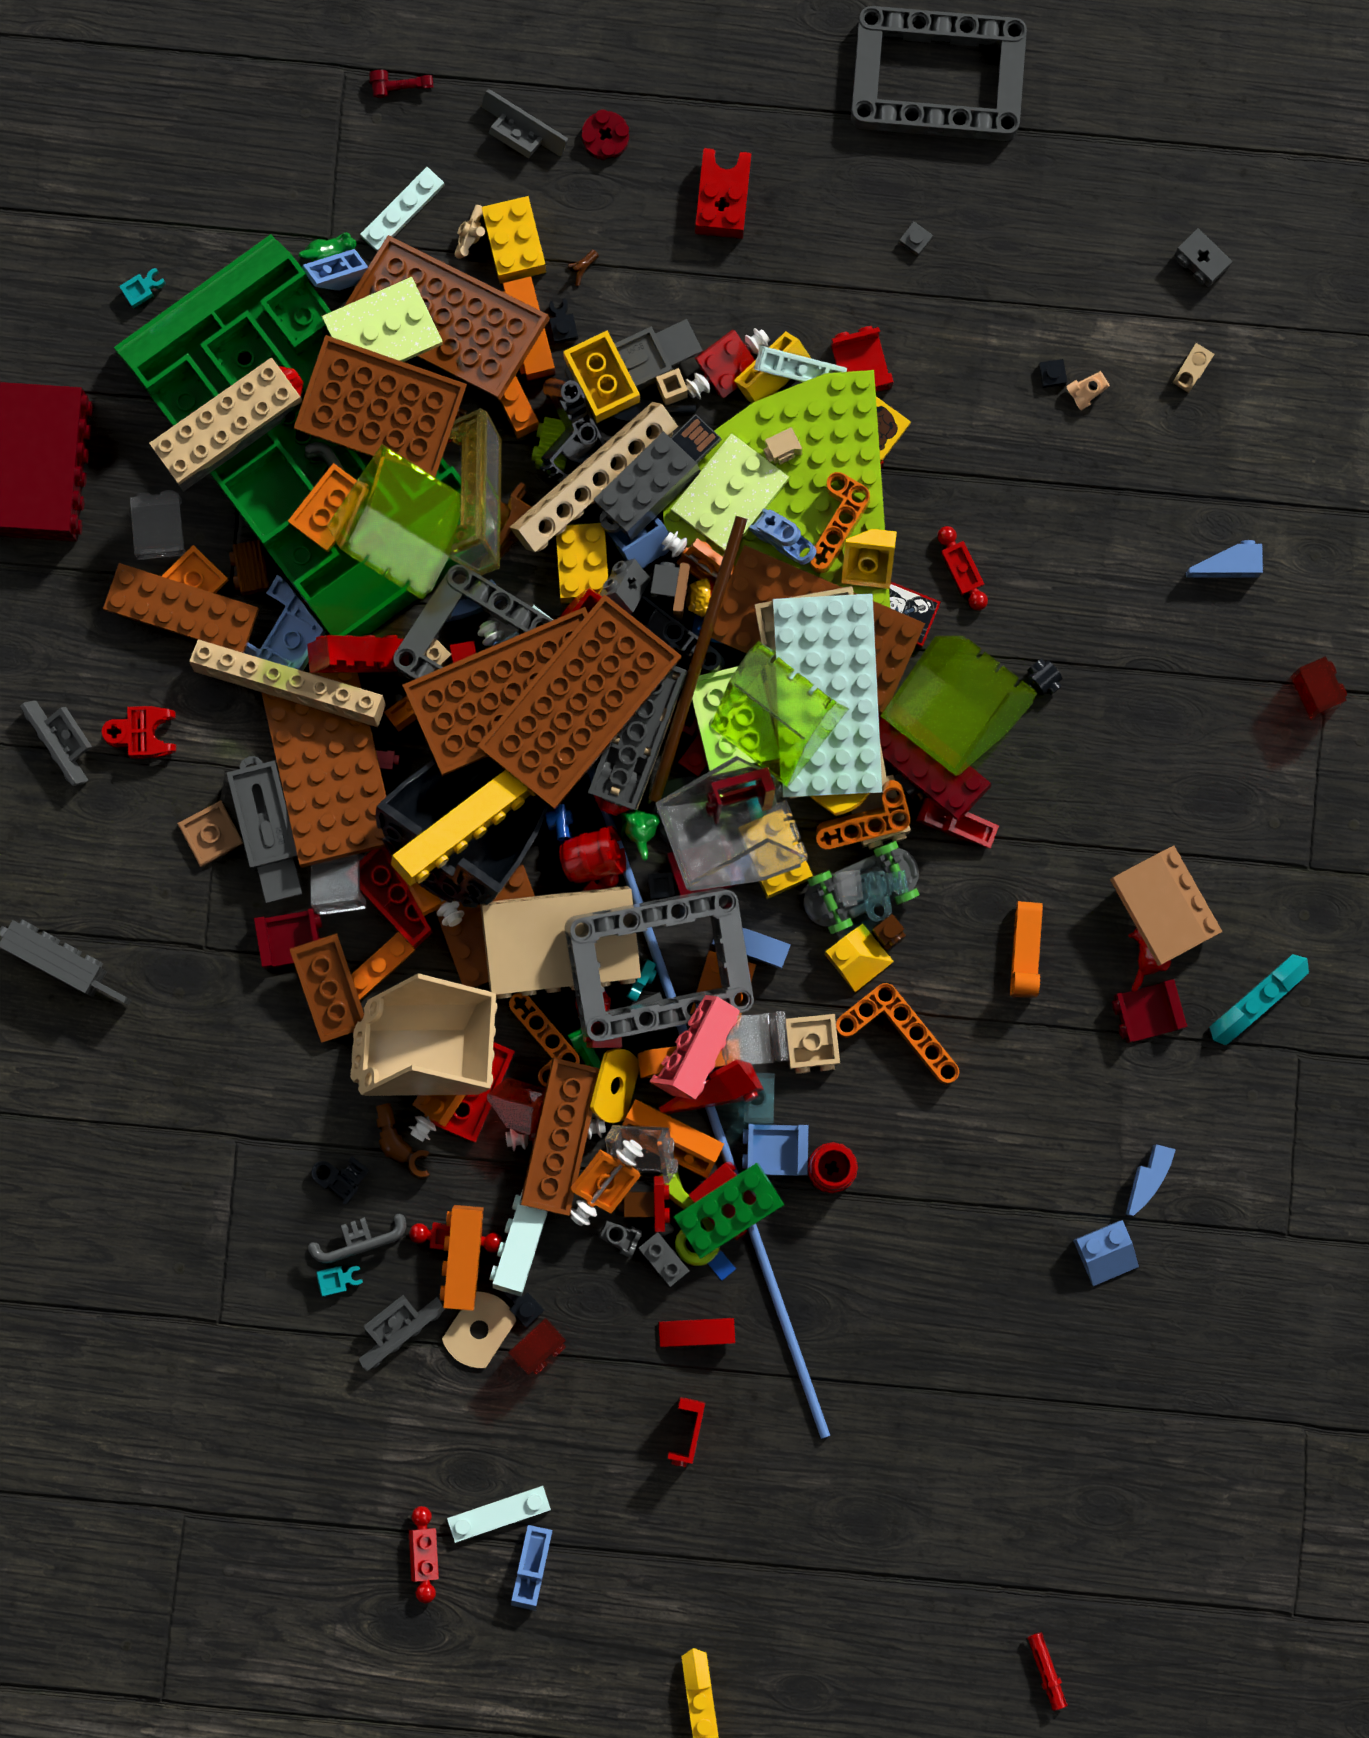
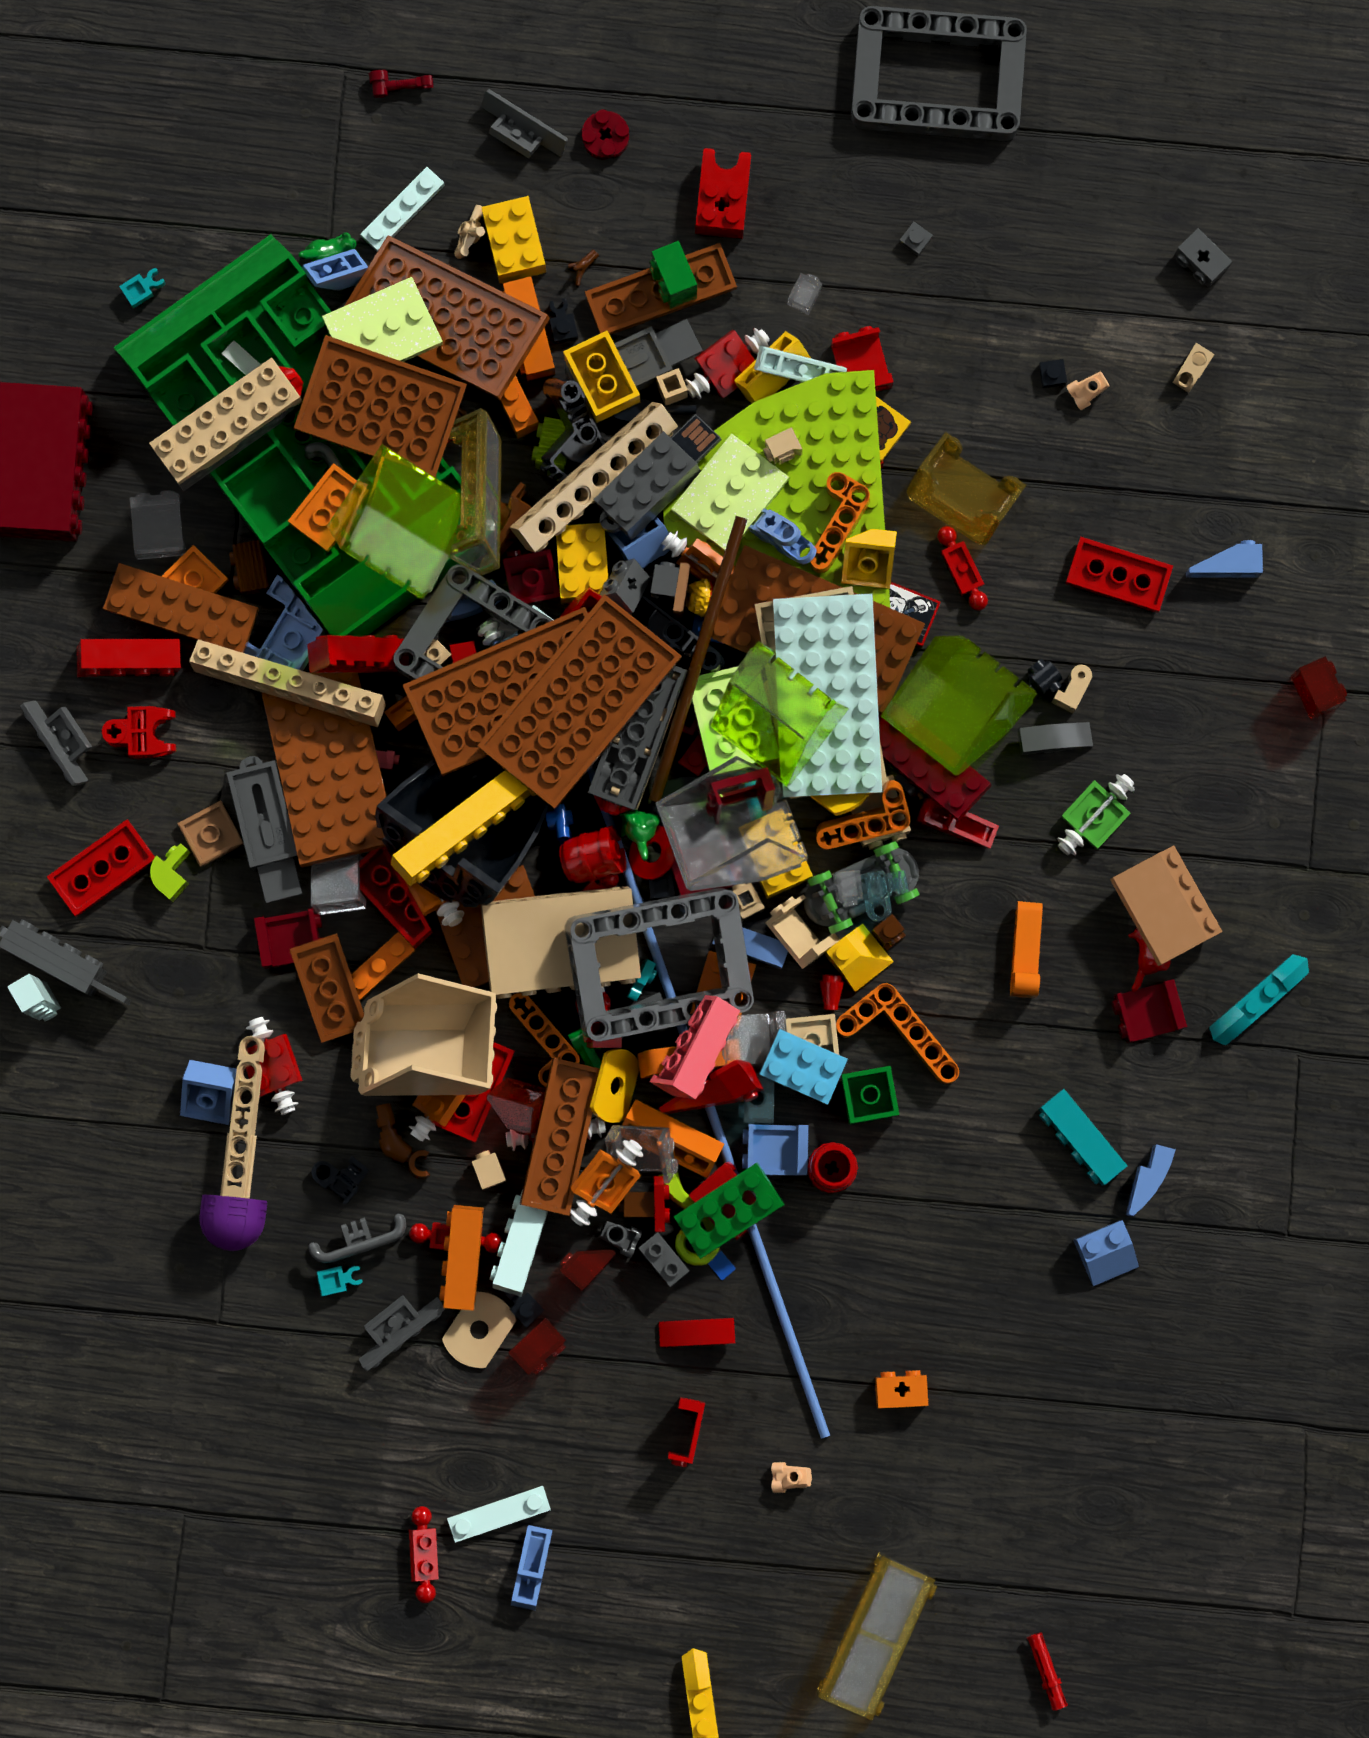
none -> light aqua brick [7,974,61,1021]
none -> red plate [47,819,155,917]
none -> red wedge [76,639,181,677]
none -> lime brick [150,843,191,902]
none -> medium blue slope [180,1060,237,1125]
none -> piece [200,1036,267,1251]
none -> white sticker [222,341,261,375]
none -> red plate [246,1017,303,1115]
none -> tan brick [472,1150,506,1190]
none -> dark red plate [502,546,560,604]
none -> clear red slope [560,1250,616,1291]
none -> dark orange plate [585,243,737,335]
none -> red gear [629,826,677,880]
none -> green brick [649,241,697,309]
none -> tan window [731,881,765,921]
none -> medium azure plate [759,1029,848,1105]
none -> tan panel [765,894,840,969]
none -> light nougat plate [771,1462,812,1493]
none -> clear brick [787,273,823,315]
none -> windscreen [816,1552,937,1720]
none -> red cone [820,974,844,1010]
none -> green brick [840,1066,900,1125]
none -> orange brick [875,1370,928,1408]
none -> clear yellow windscreen [907,432,1026,545]
none -> dark grey slope [1018,722,1093,755]
none -> teal brick [1039,1089,1127,1186]
none -> tan leg [1051,665,1092,714]
none -> bright green plate [1057,774,1135,855]
none -> red plate [1065,536,1173,613]

